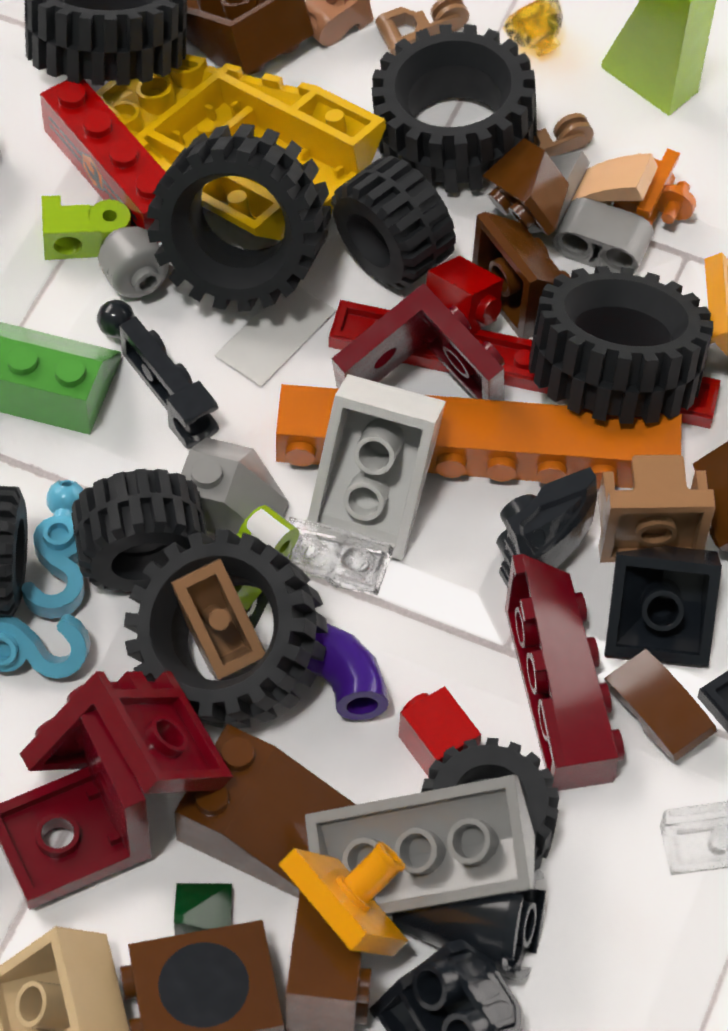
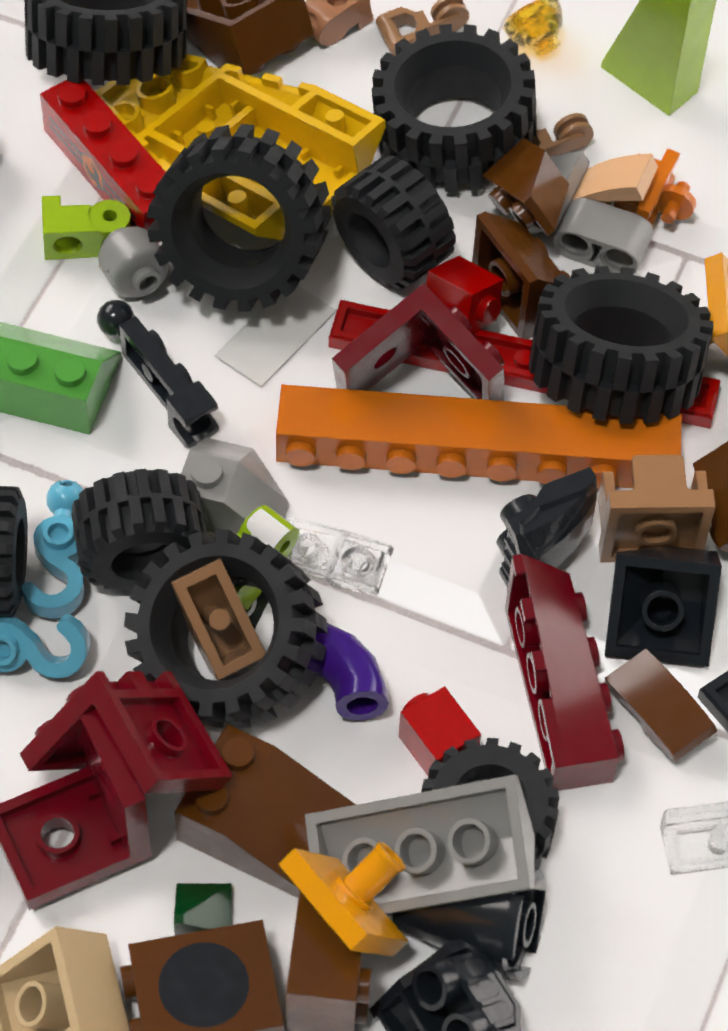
white slope [304,374,446,560] -> none

